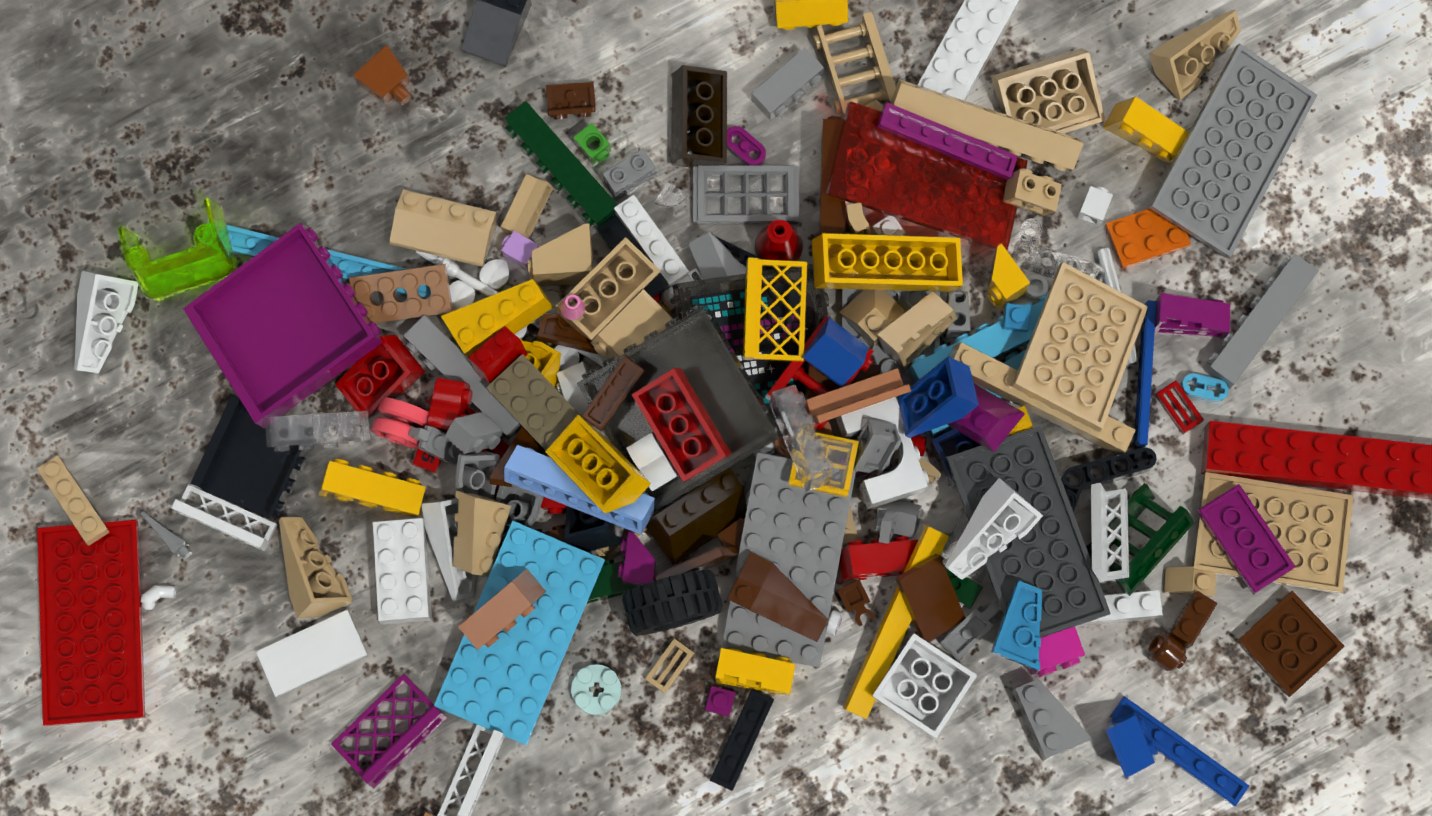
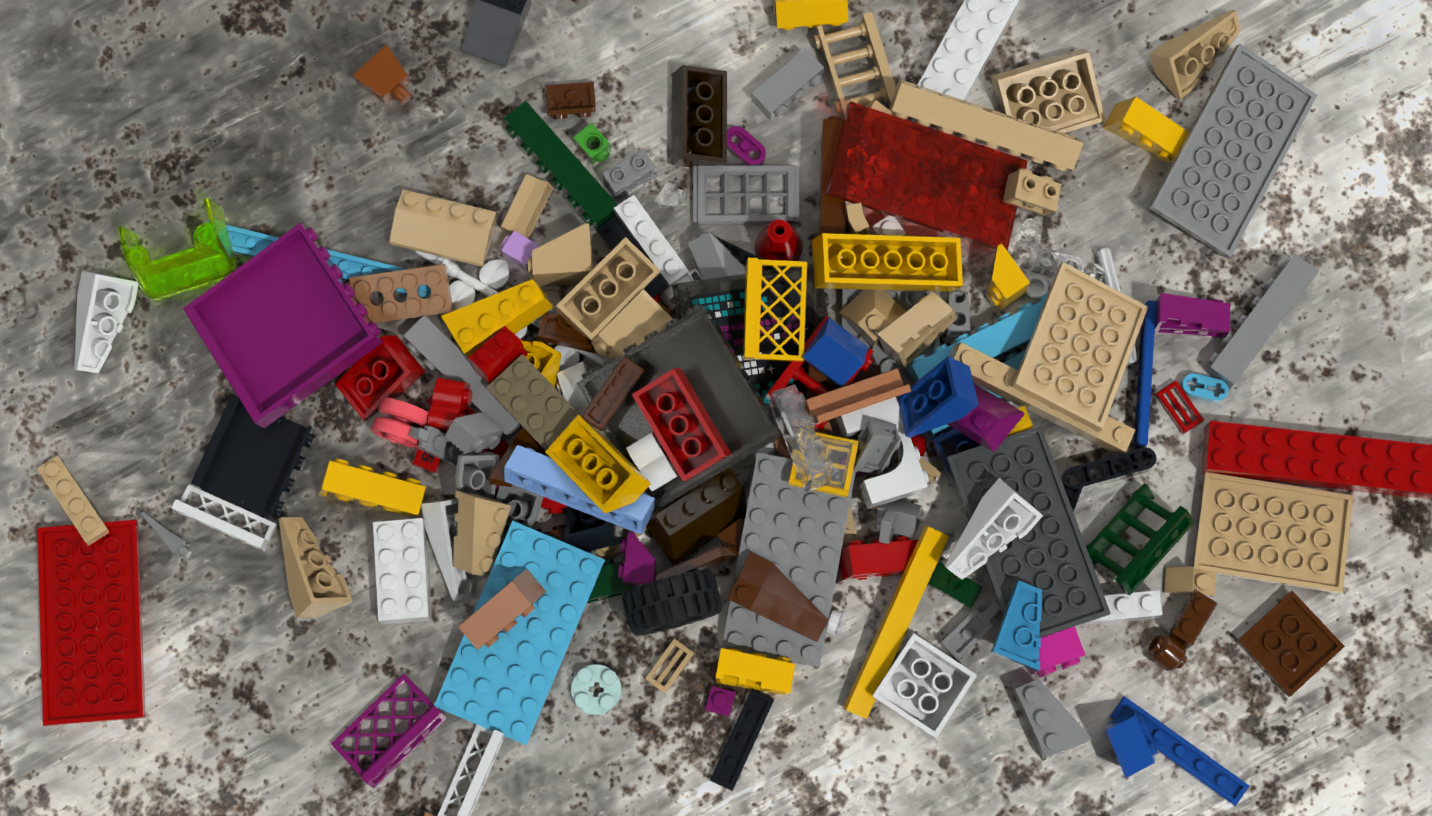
white arm [140,585,176,610] -> none
white tile [256,610,368,698] -> none
clear brick [265,411,370,452] -> none
bright pink cone [560,294,585,320] -> none
reddish brown plate [837,579,874,627] -> none
magenta plate [877,102,1018,180] -> none
reddish brown tile [895,554,966,643] -> none
dark azure plate [1003,303,1031,332] -> none
white brick [1077,186,1113,227] -> none
white fence [1091,483,1129,582] -> none
orange plate [1105,208,1191,269] -> none
magenta tile [1197,484,1296,594] -> none

